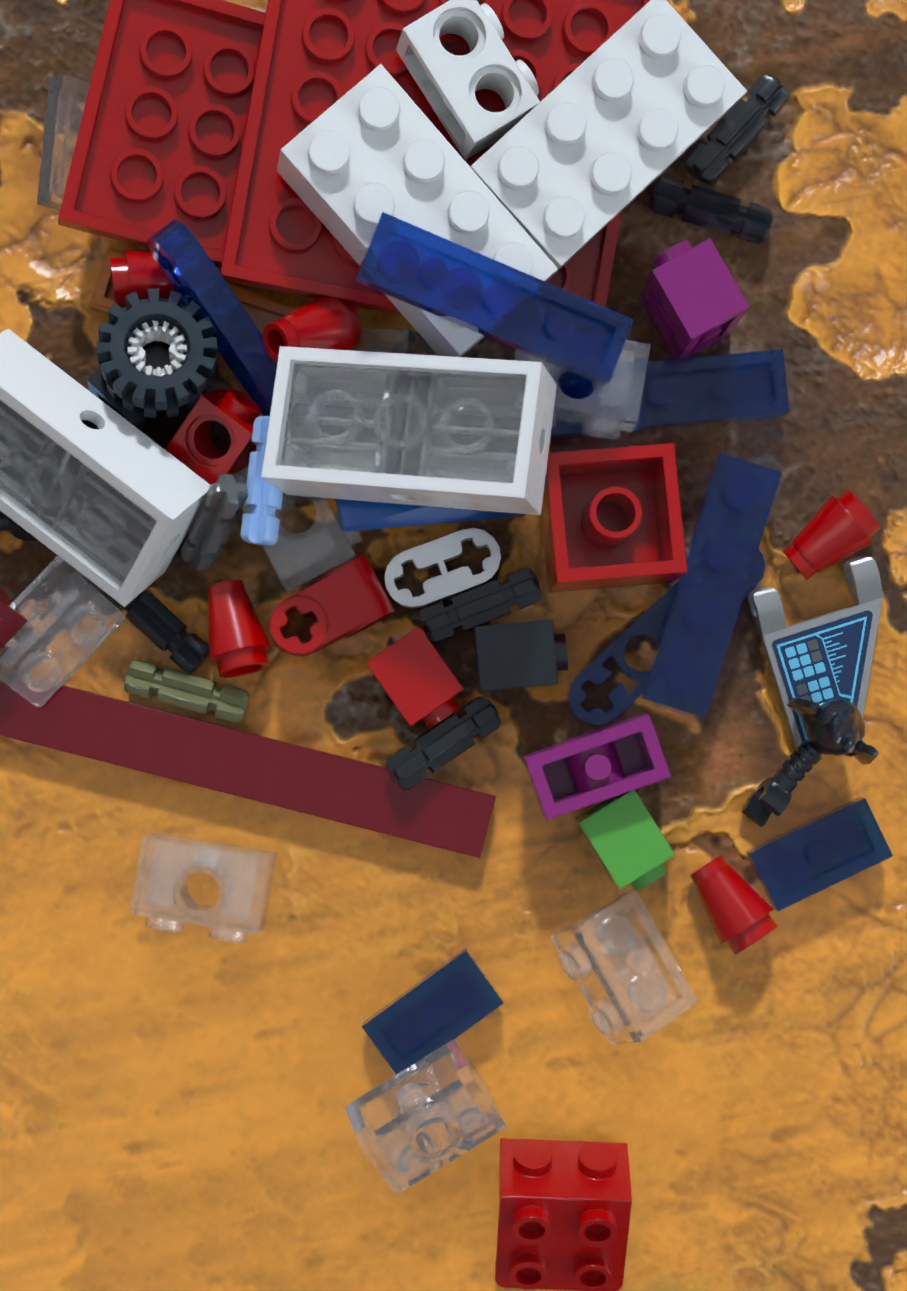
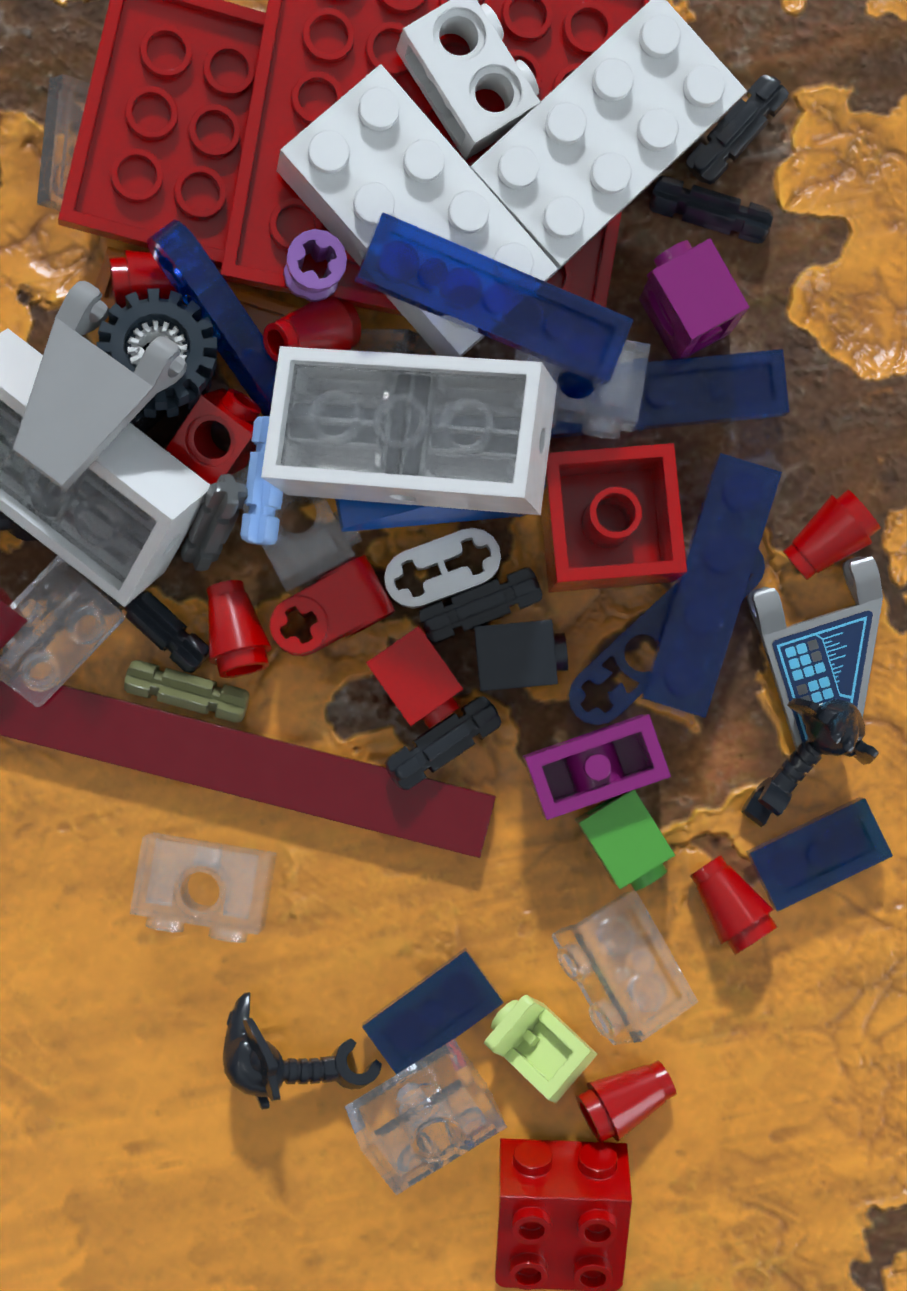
none -> light grey flag [13,281,187,491]
none -> black piece [223,992,382,1110]
none -> medium lavender bush [283,229,347,302]
none -> yellowish green bracket [484,995,598,1103]
none -> red cone [576,1060,677,1143]

